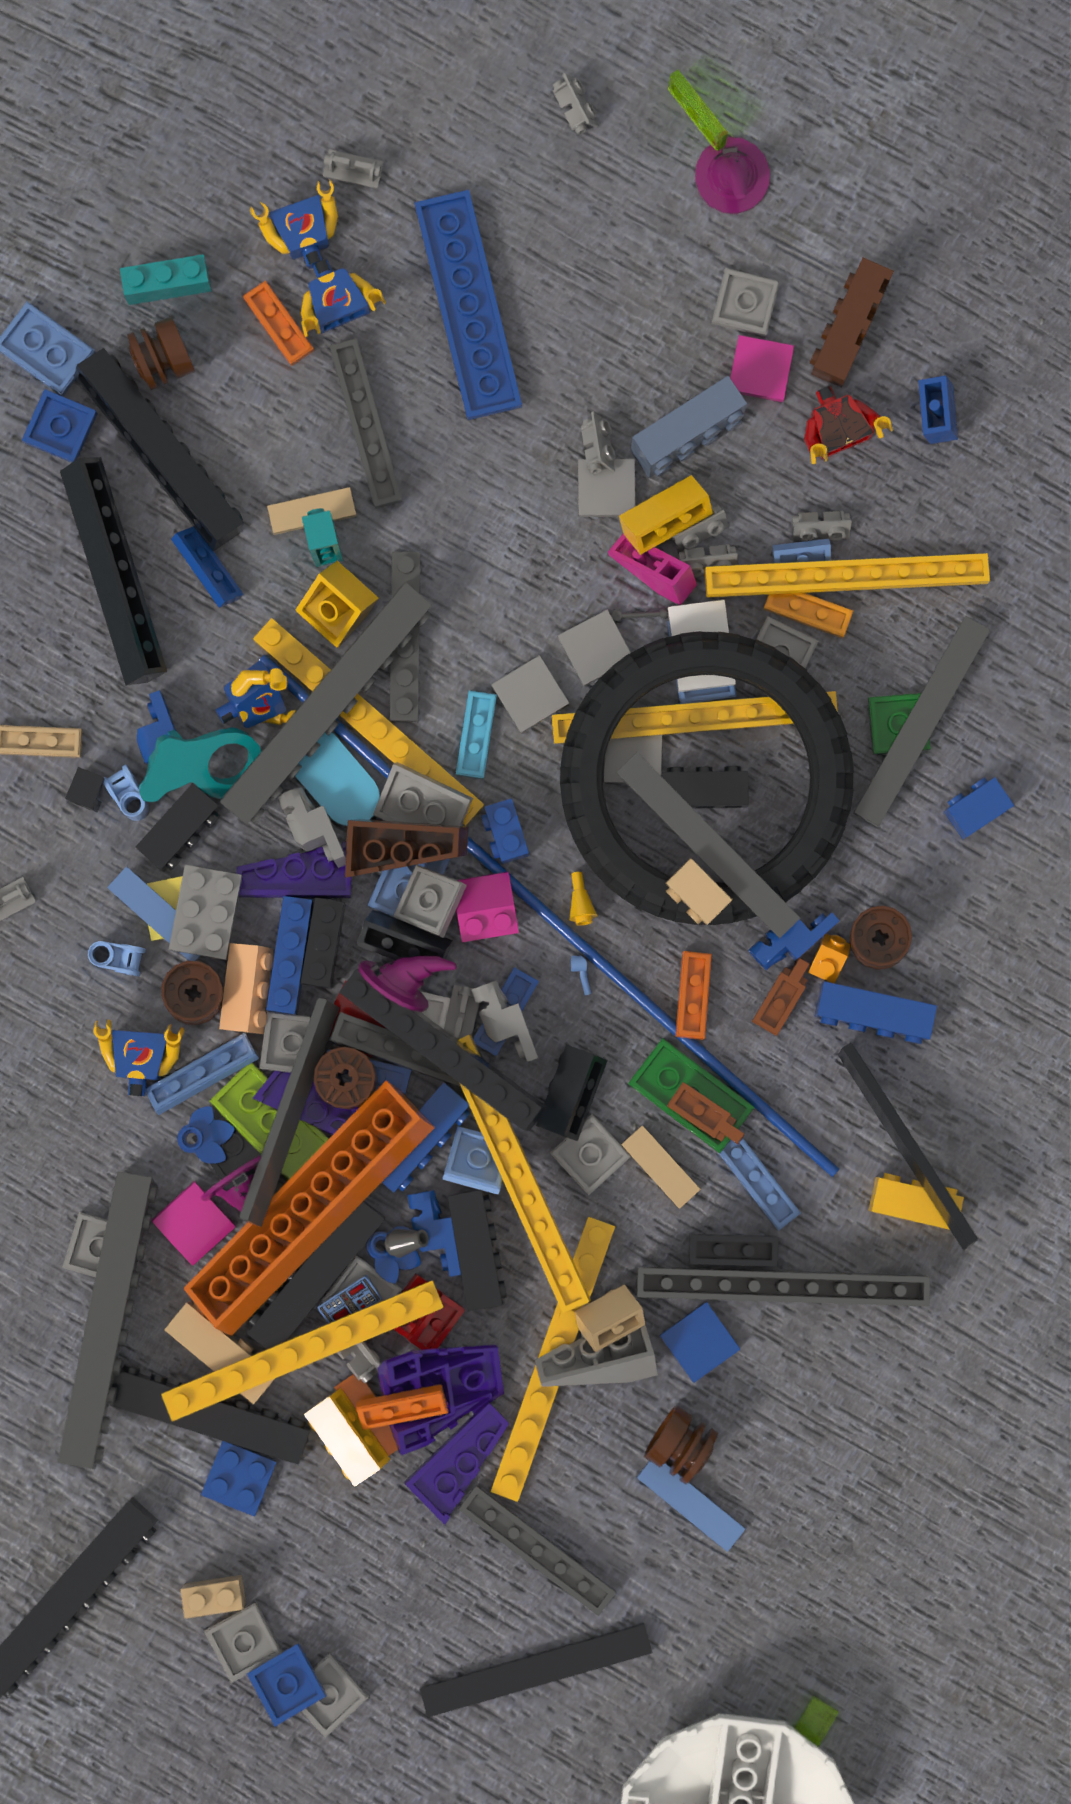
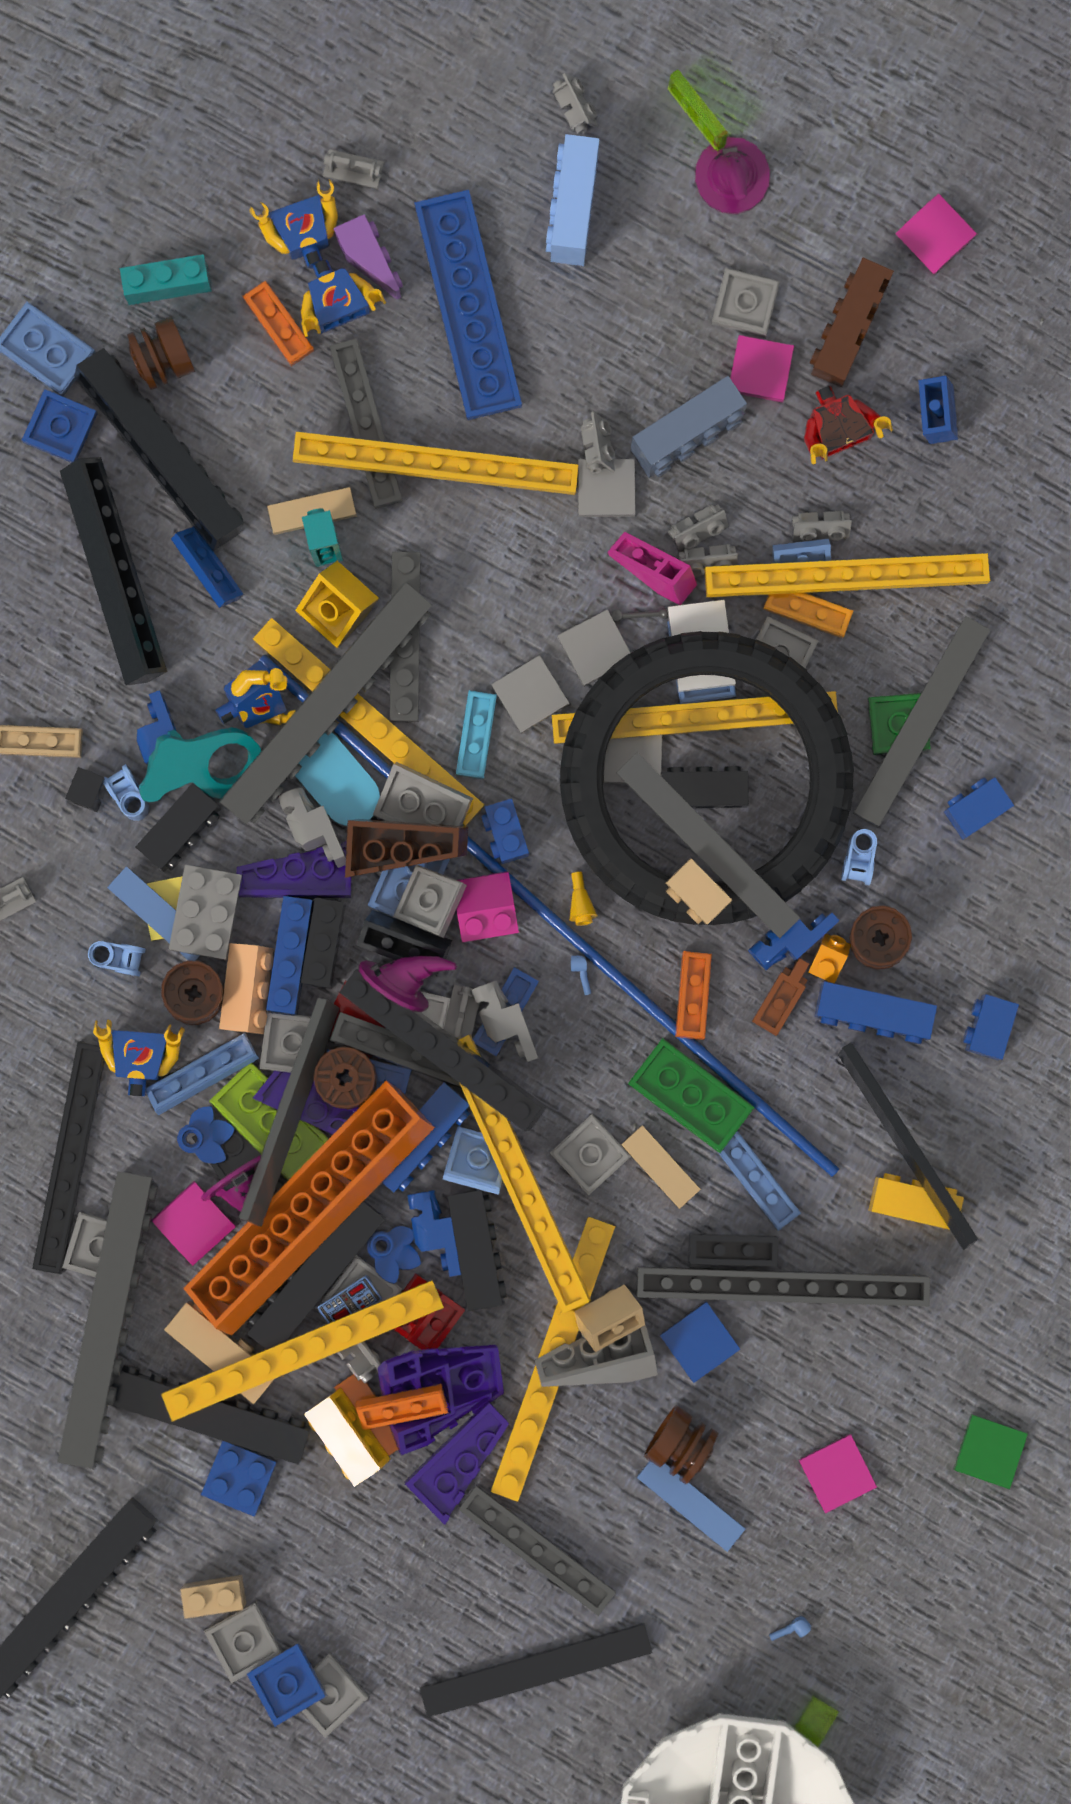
dark grey cone [385,1229,429,1258] -> none
black brick [536,1045,608,1141] -> none
yellow brick [619,475,713,555] -> none
dark orange hinge [667,1082,745,1145] -> none
none -> black tile [32,1042,105,1275]
none -> yellow plate [293,432,578,495]
none -> medium lavender slope [334,214,403,299]
none -> light blue brick [546,134,599,266]
none -> medium blue hand [769,1616,811,1641]
none -> dark pink tile [798,1434,877,1513]
none -> light blue piece [841,829,877,886]
none -> dark pink slope [895,193,978,274]
none -> green tile [953,1414,1028,1489]
none -> blue brick [963,994,1019,1060]

